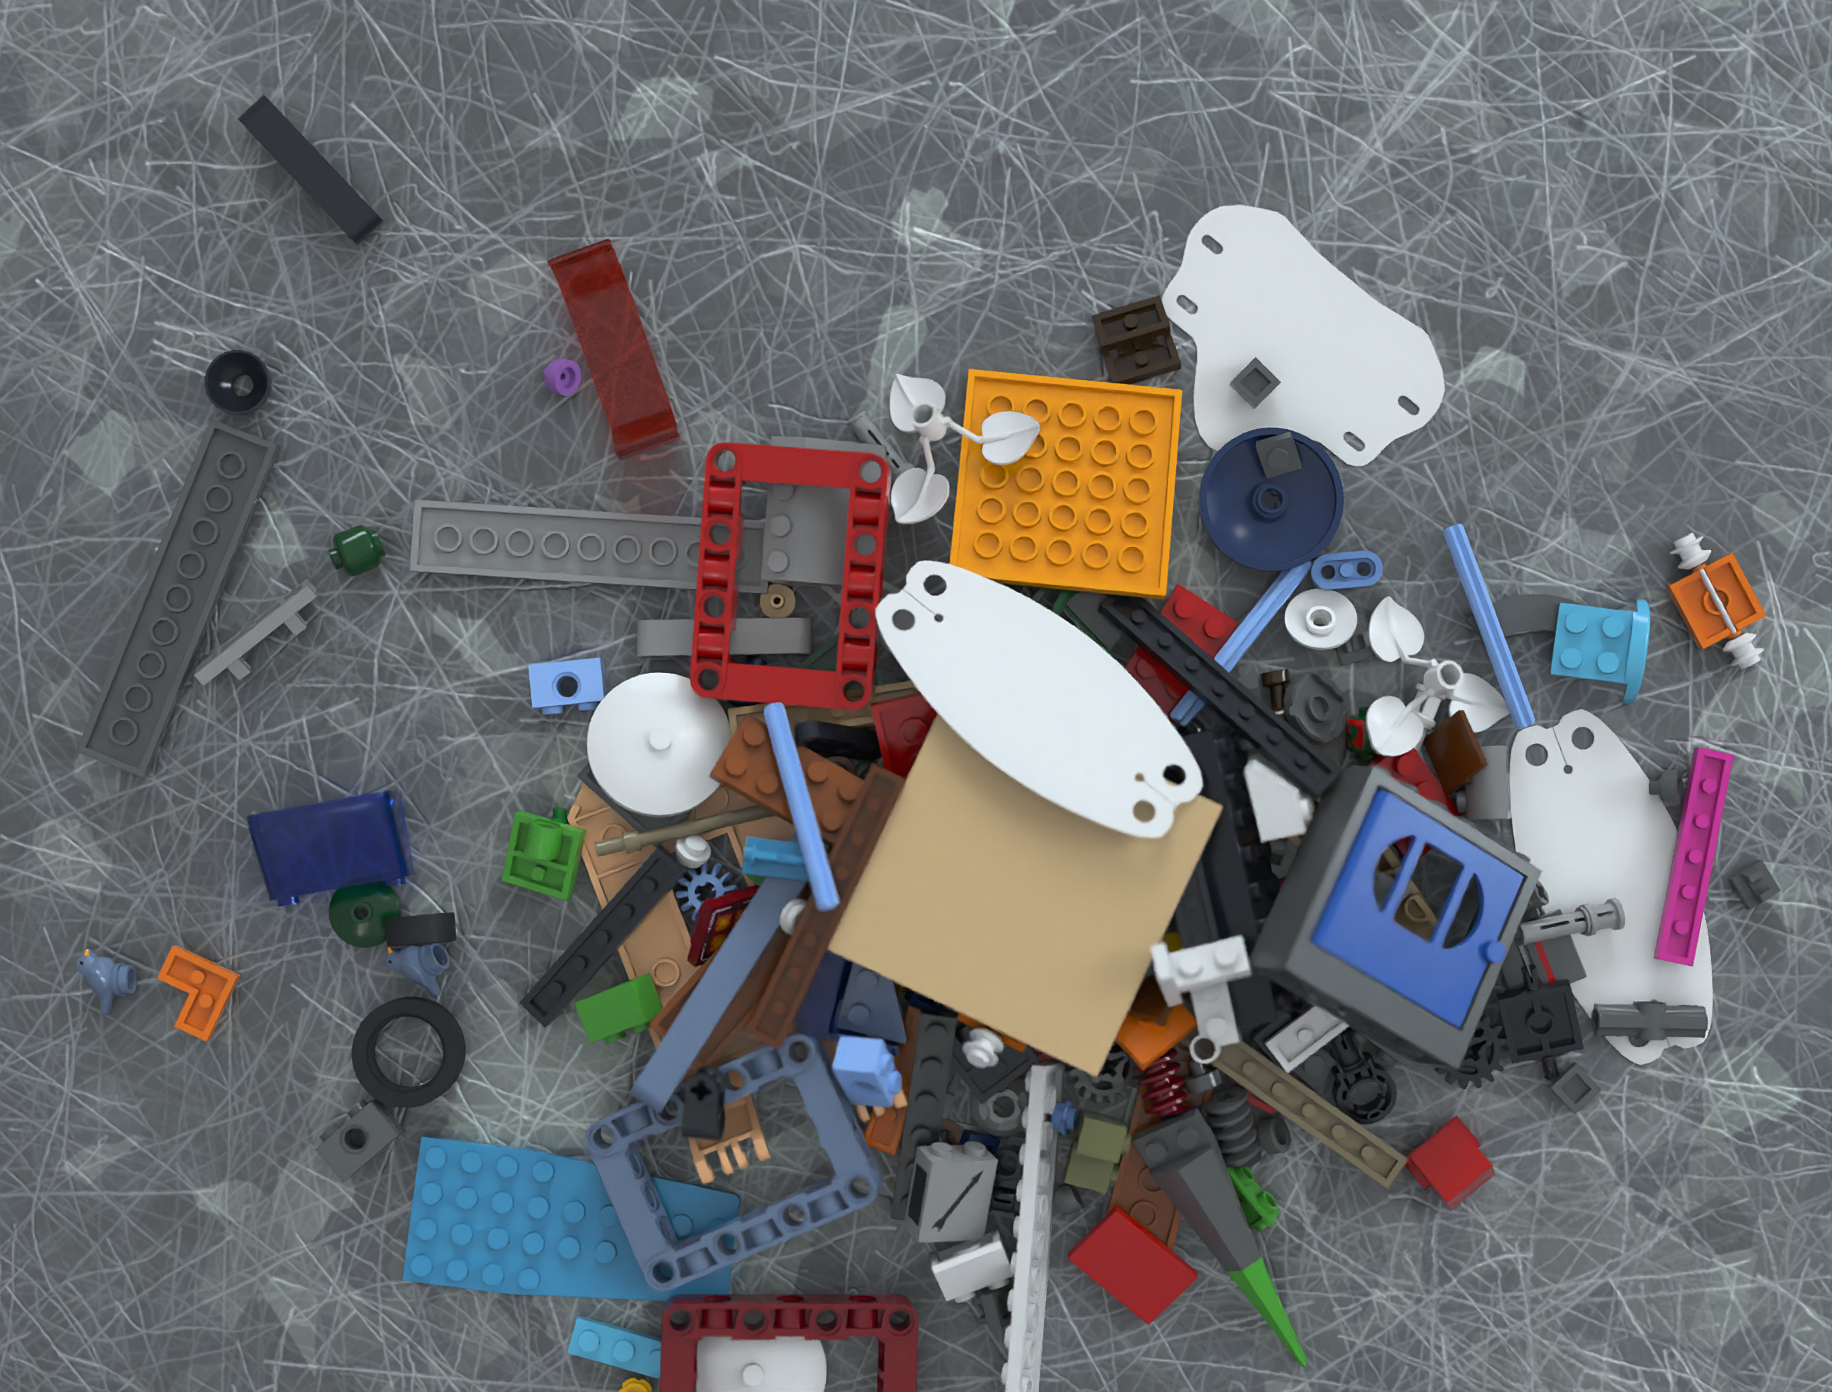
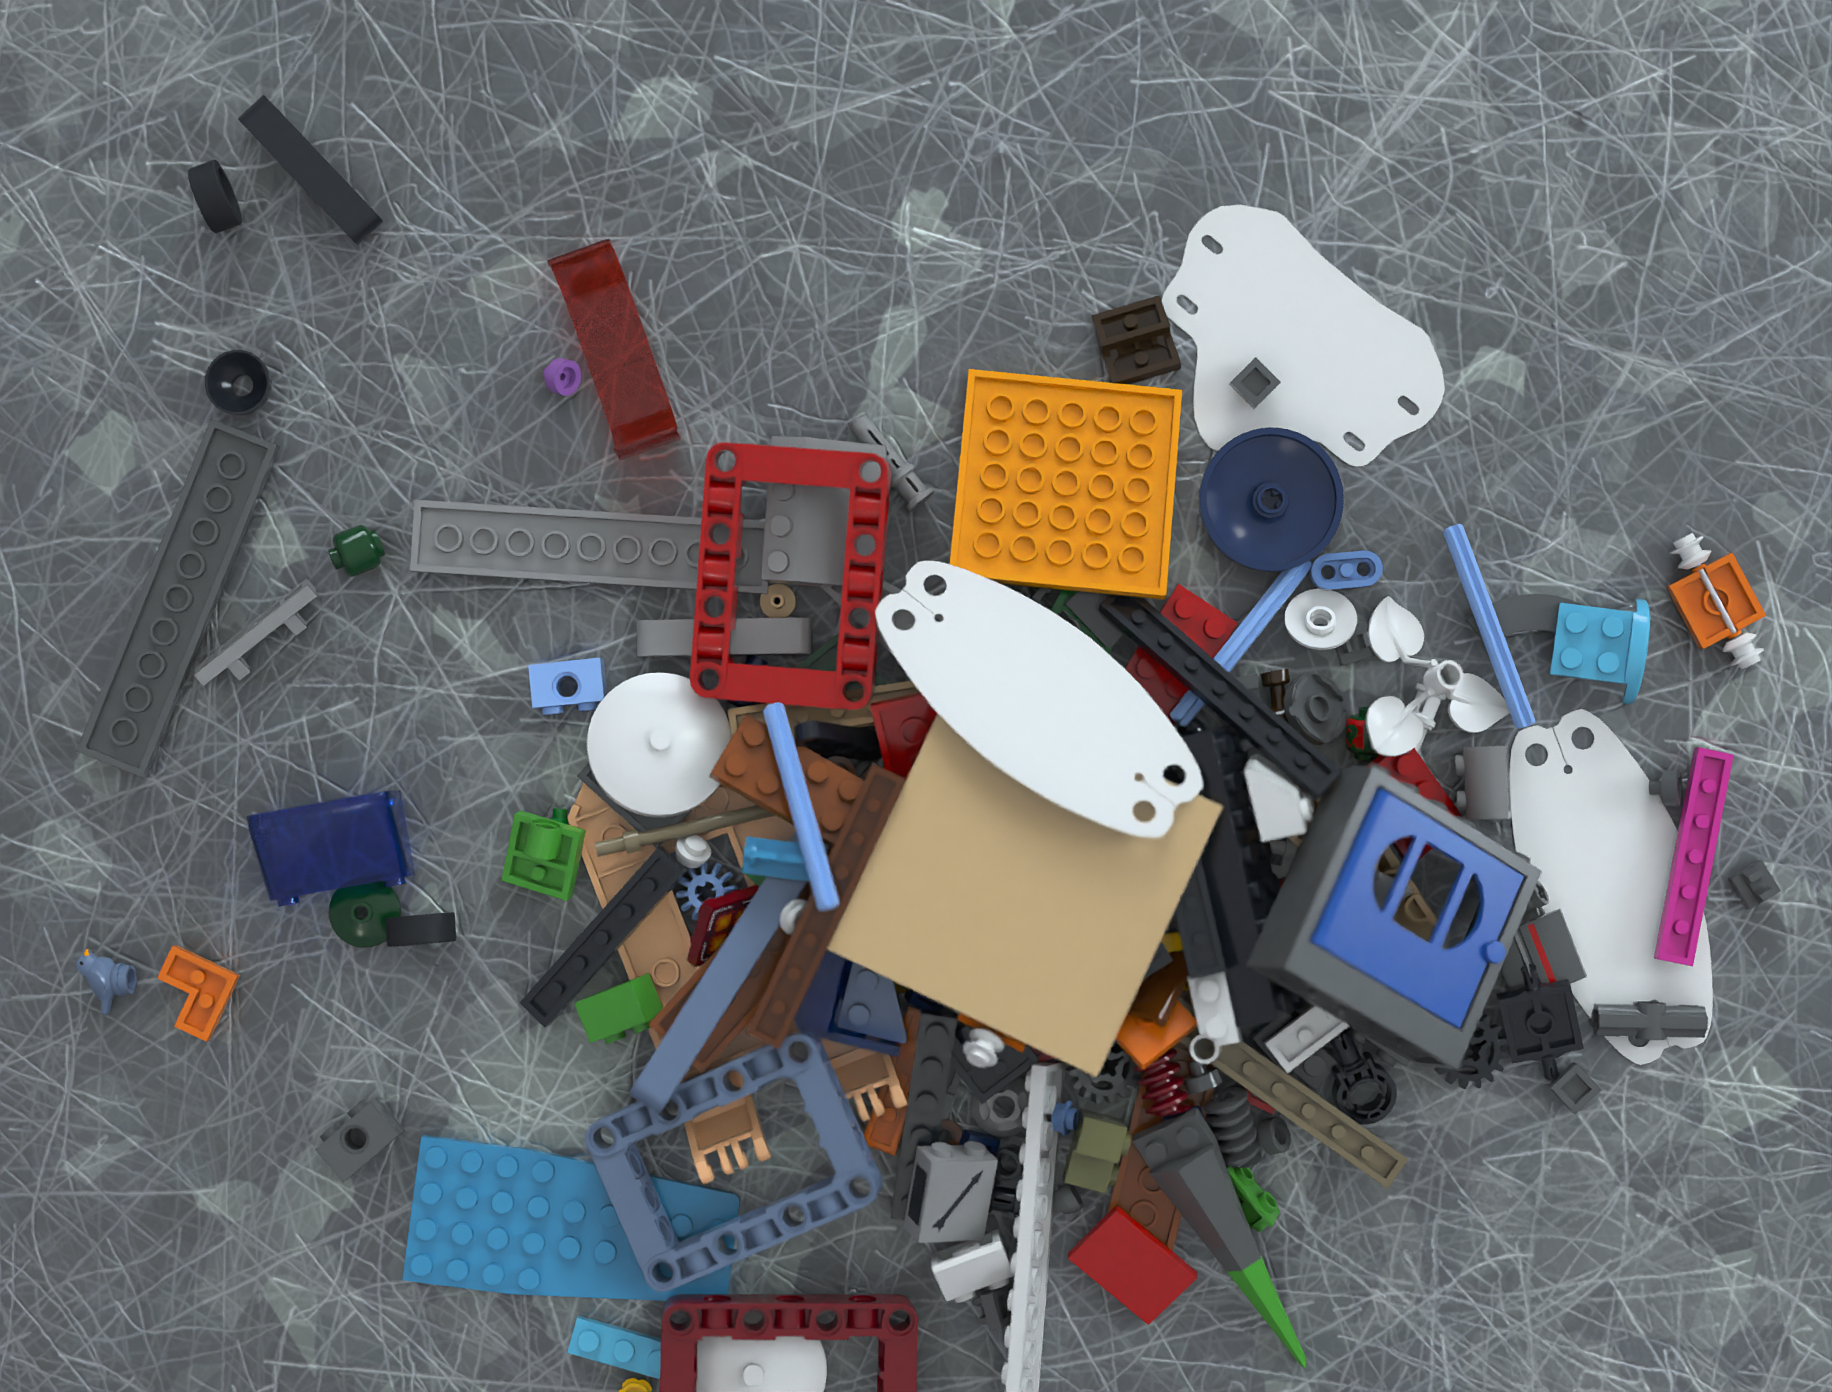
black tyre [352,997,465,1108] -> none
sand blue animal [386,943,450,998] -> none
black piece [681,1066,726,1141] -> none
light blue brick [832,1036,902,1108] -> none
white plant [890,374,1040,524] -> none
white bracket [1150,936,1252,1007] -> none
dark grey plate [1256,431,1302,479] -> none
red plate [1404,1115,1495,1211] -> none
reddish brown piece [1423,710,1488,795] -> none
light grey pin [1514,898,1625,946] -> none
none -> black tyre [188,160,242,234]

